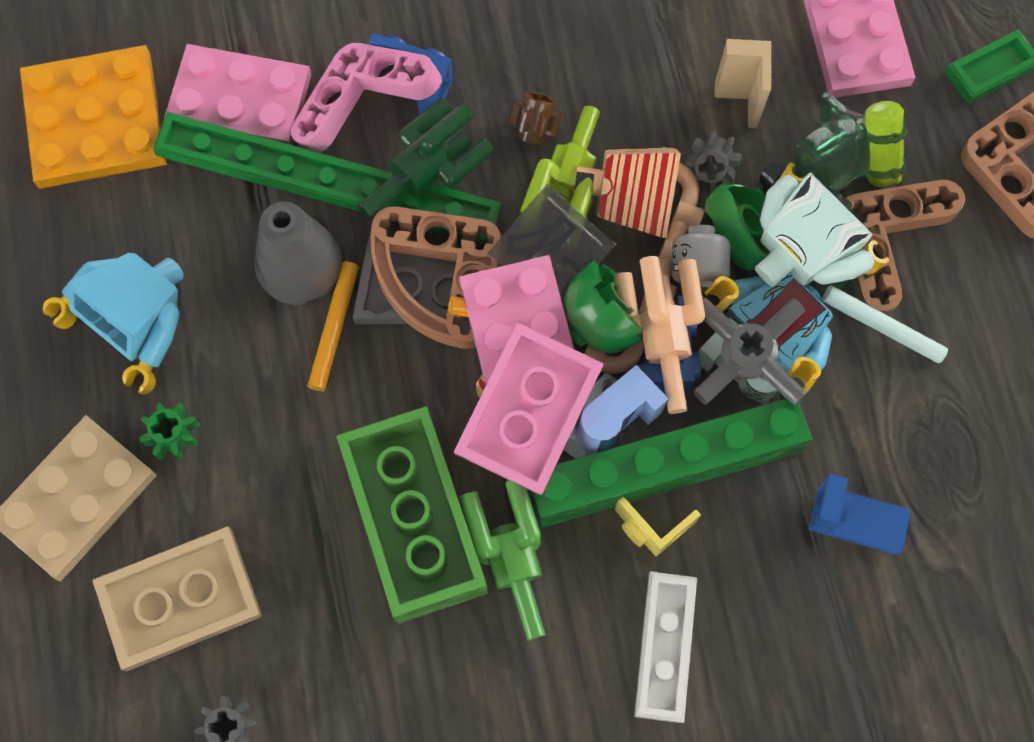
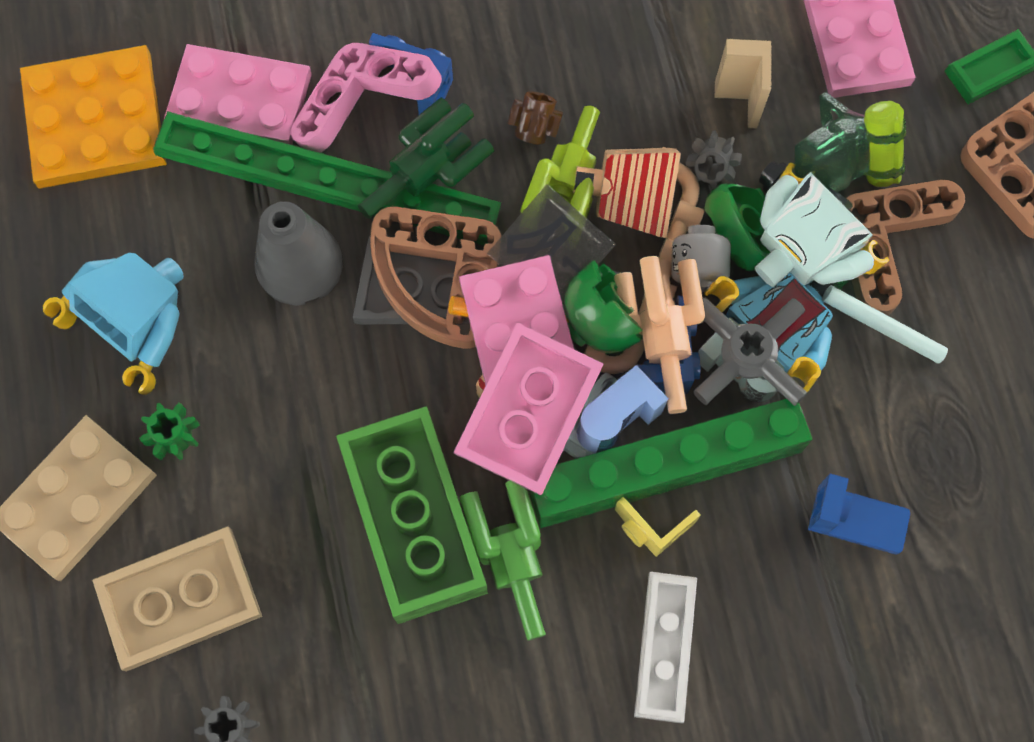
light orange bar [307,261,359,392] -> none

